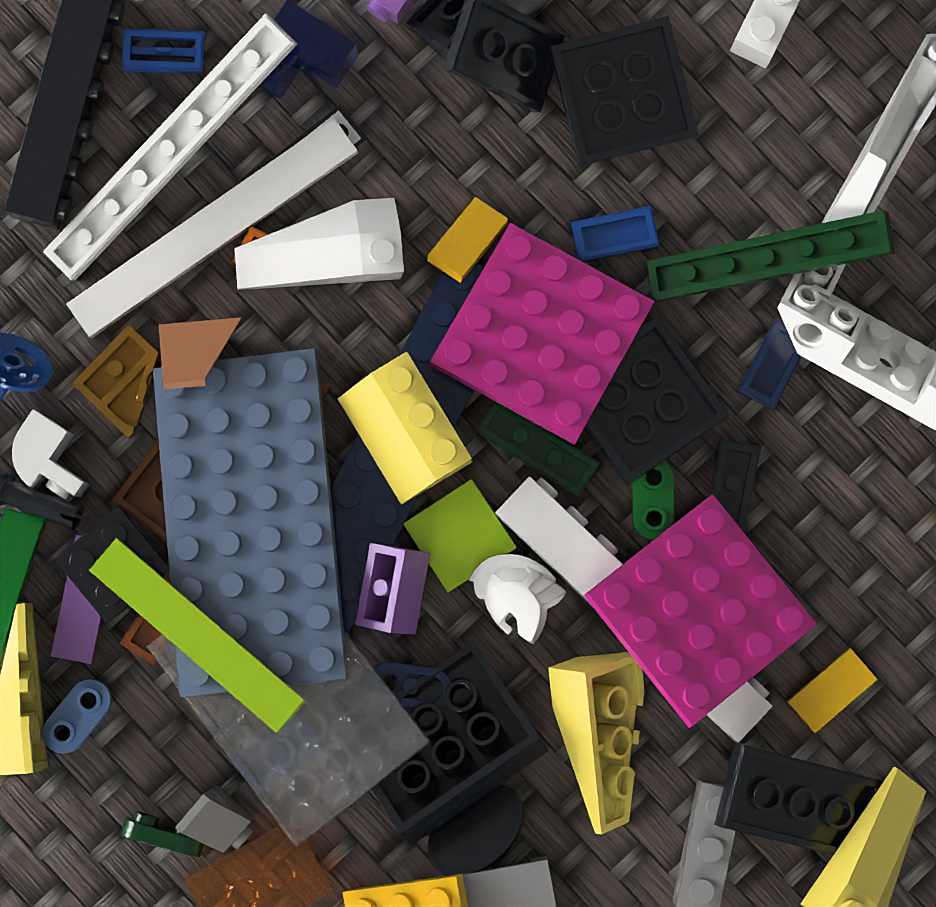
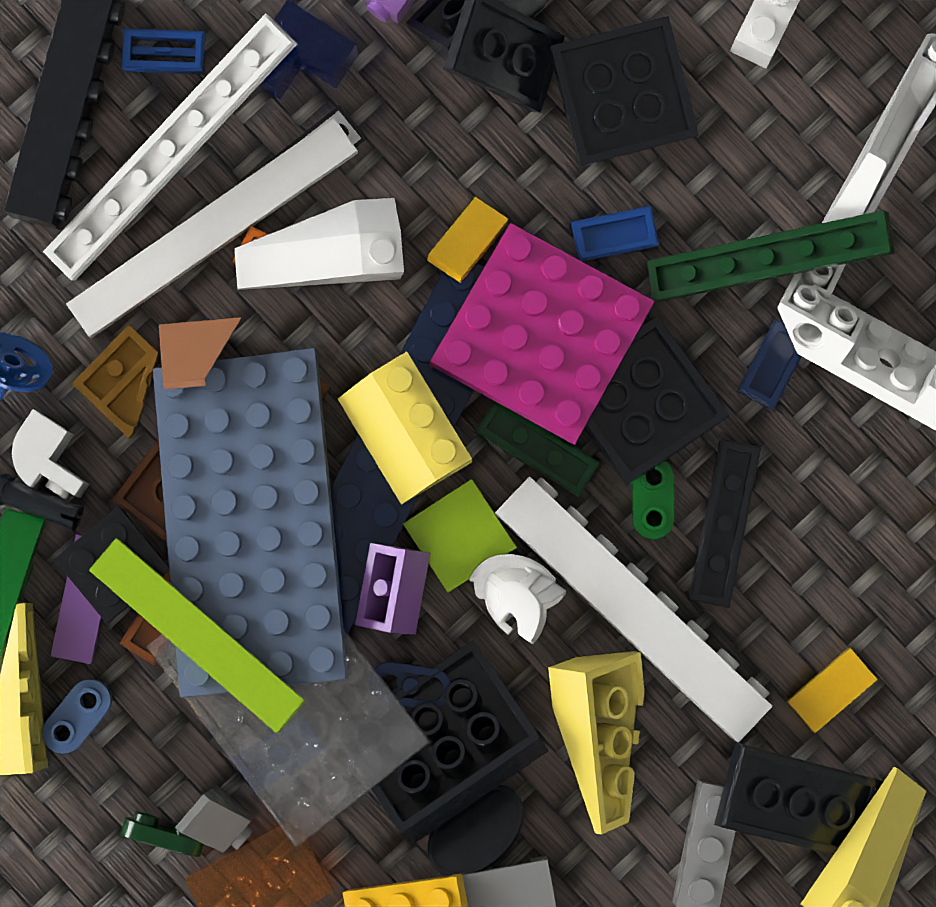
dark pink plate [584,494,817,728] -> none

